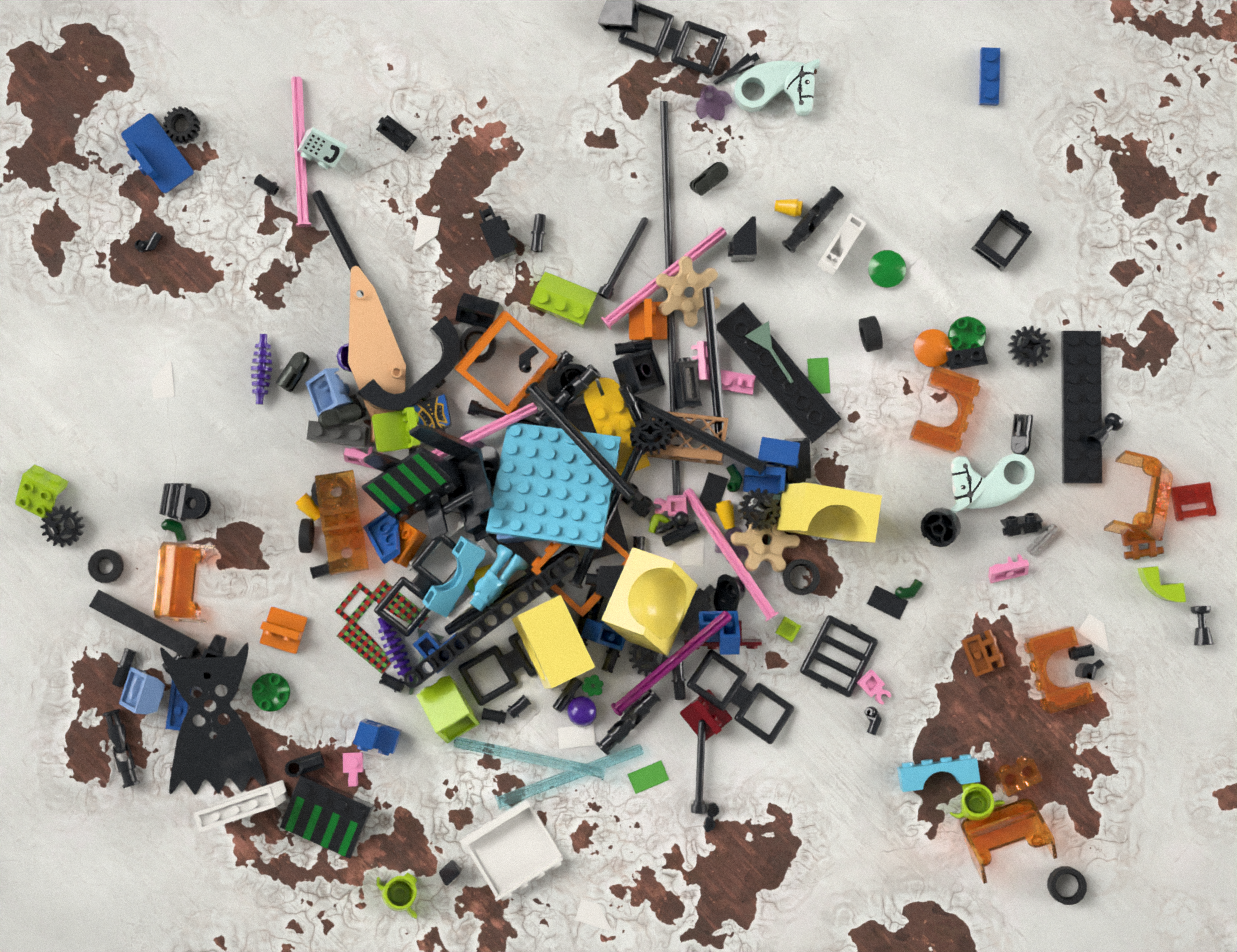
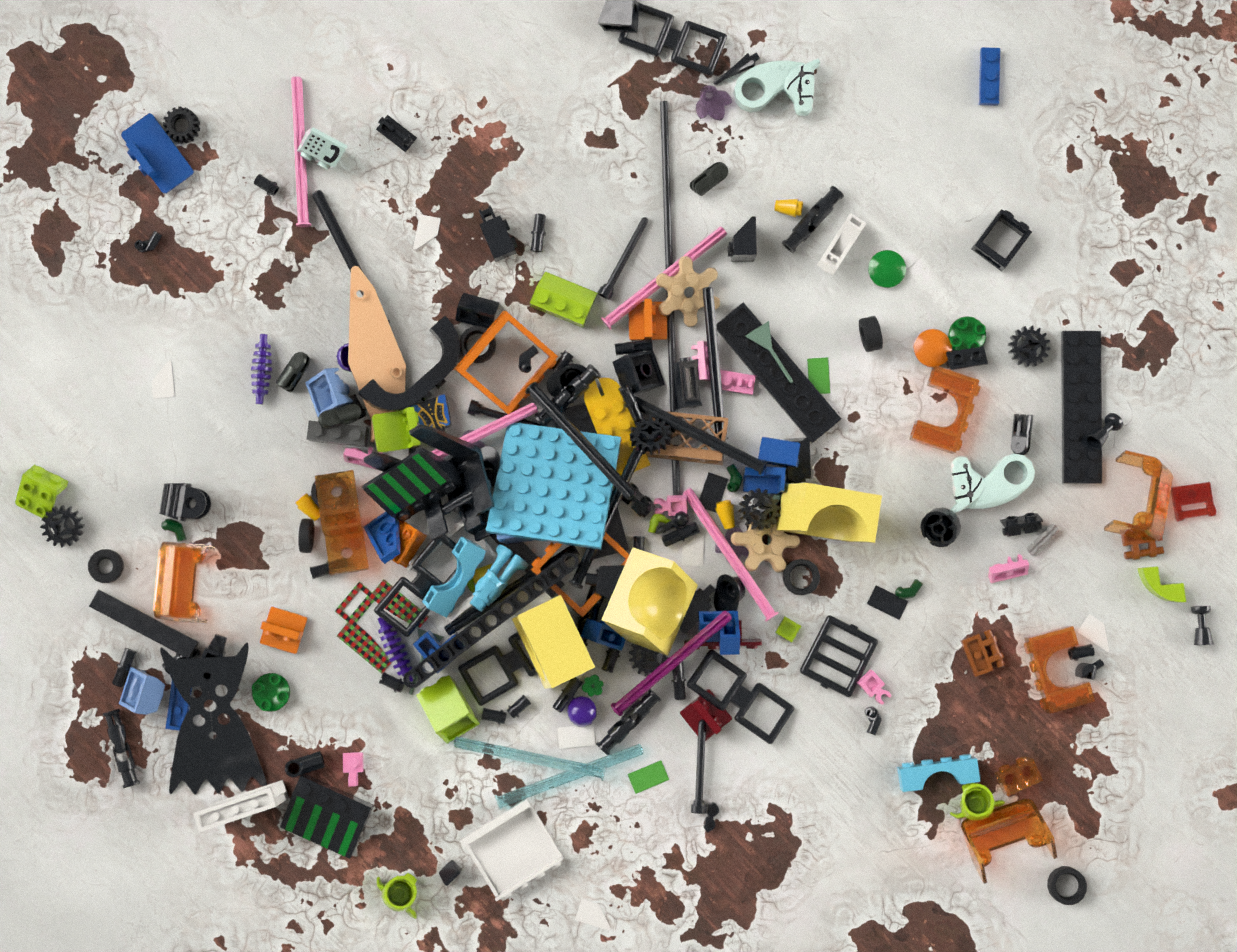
blue brick [353,718,402,756] -> none

